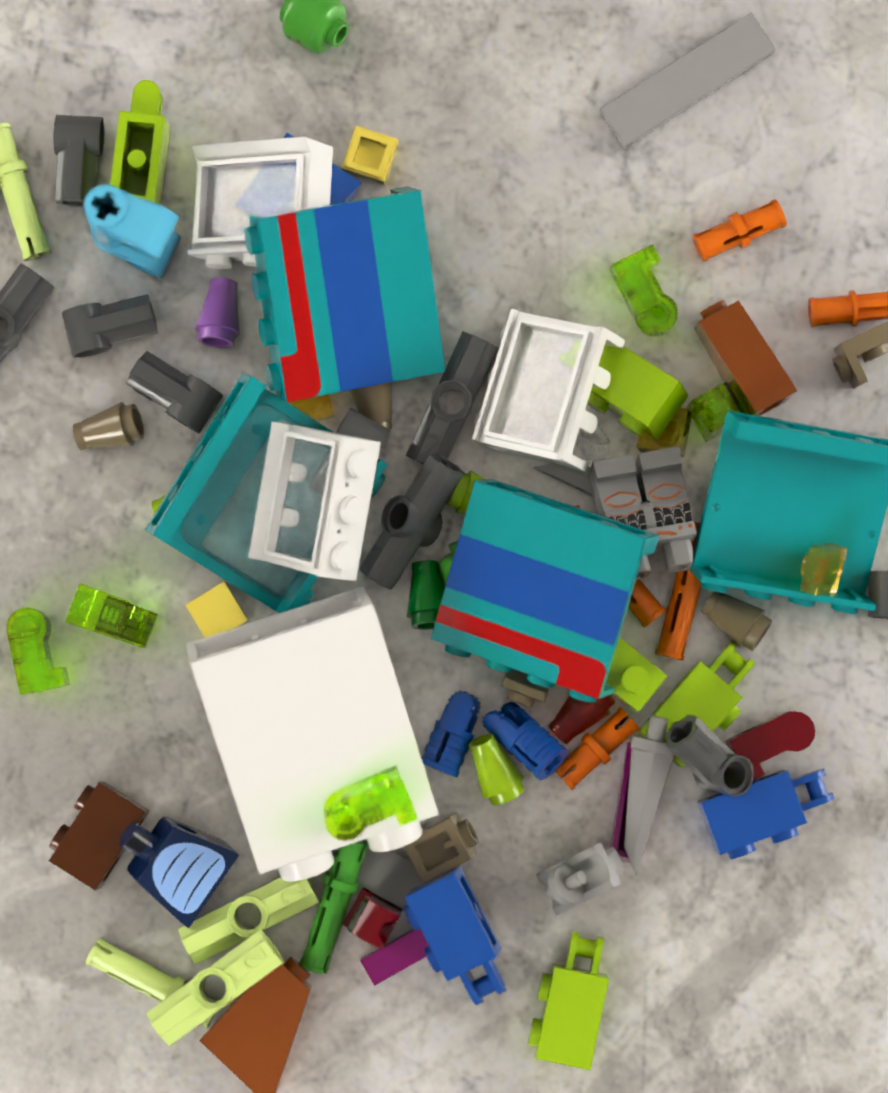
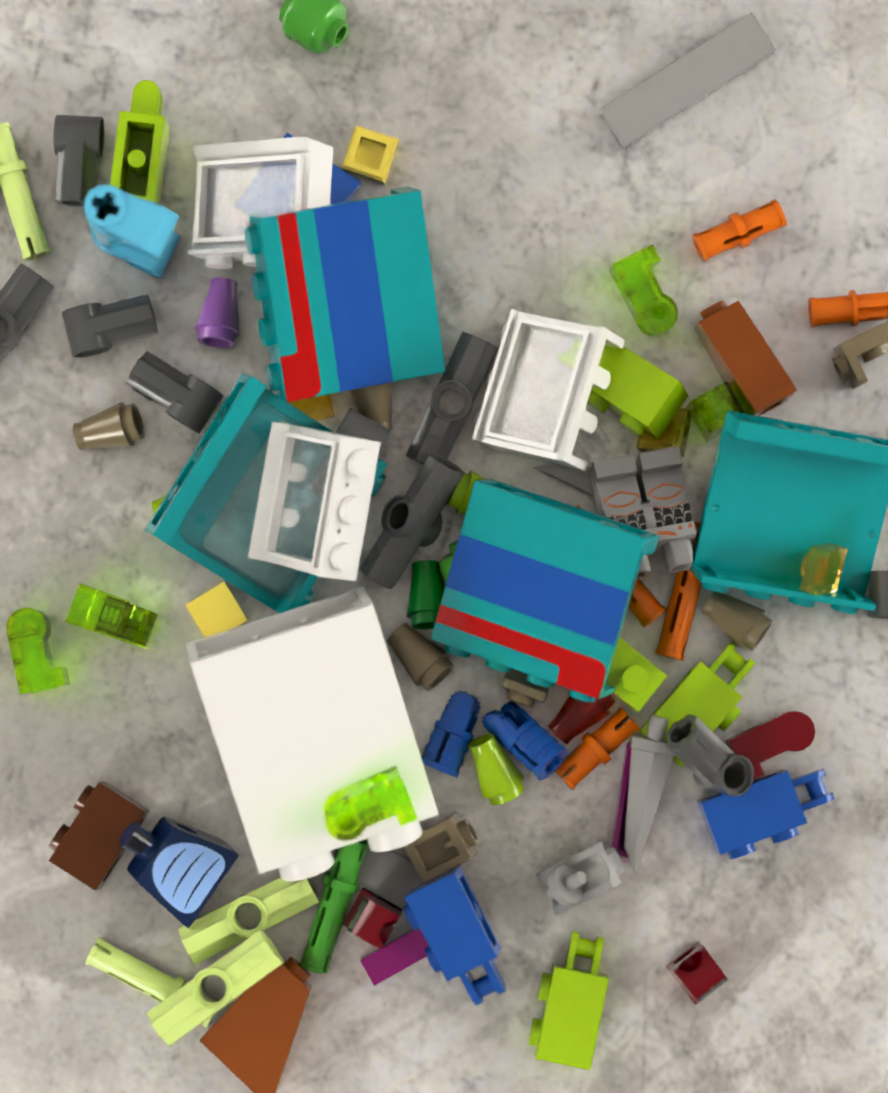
none -> dark tan cone [387,623,454,691]
none -> dark red leg [666,942,728,1005]

